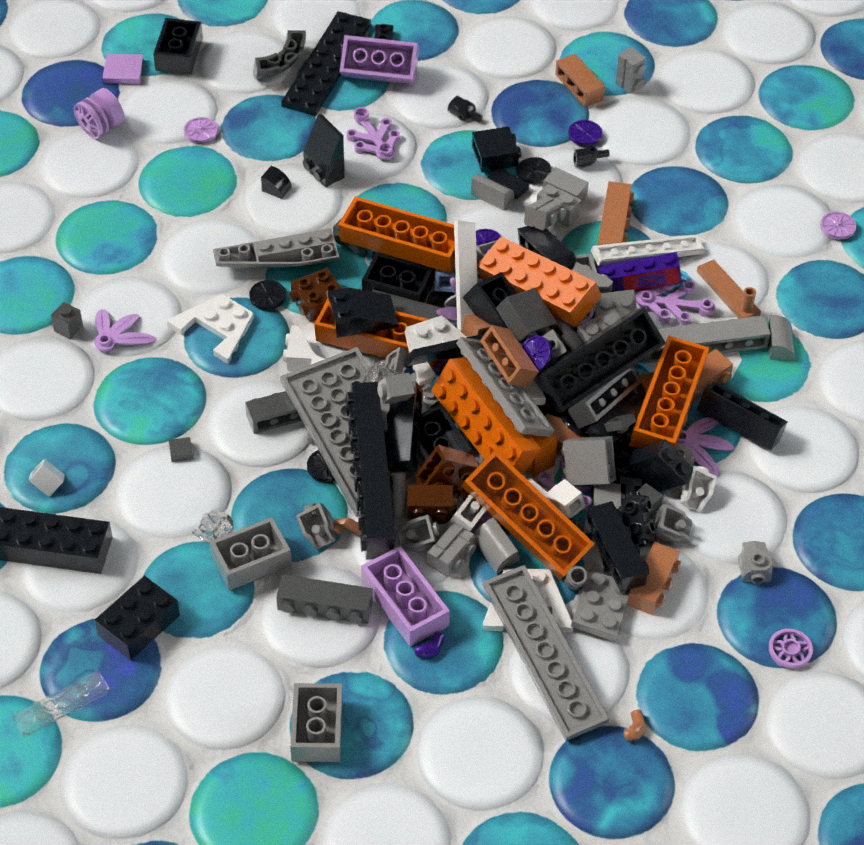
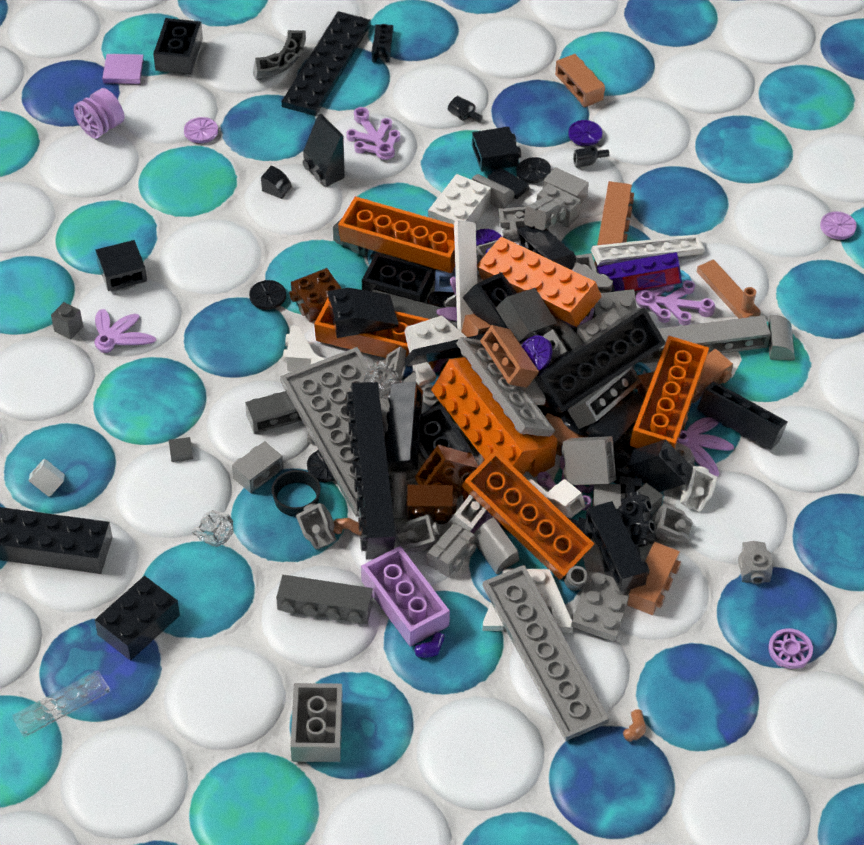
white wing [167,294,254,364] -> none
light grey brick [209,517,292,591] -> none
light grey wedge [213,228,339,269] -> none
lavender brick [339,35,420,85] -> none
light grey brick [377,373,415,404] -> none
dark grey plate [604,413,636,433] -> none
light grey brick [615,47,646,93] -> none
none -> black brick [95,240,147,291]
none -> light grey brick [232,441,283,493]
none -> black tyre [272,470,321,516]
none -> white brick [428,174,491,225]
none -> light grey plate [498,206,528,239]

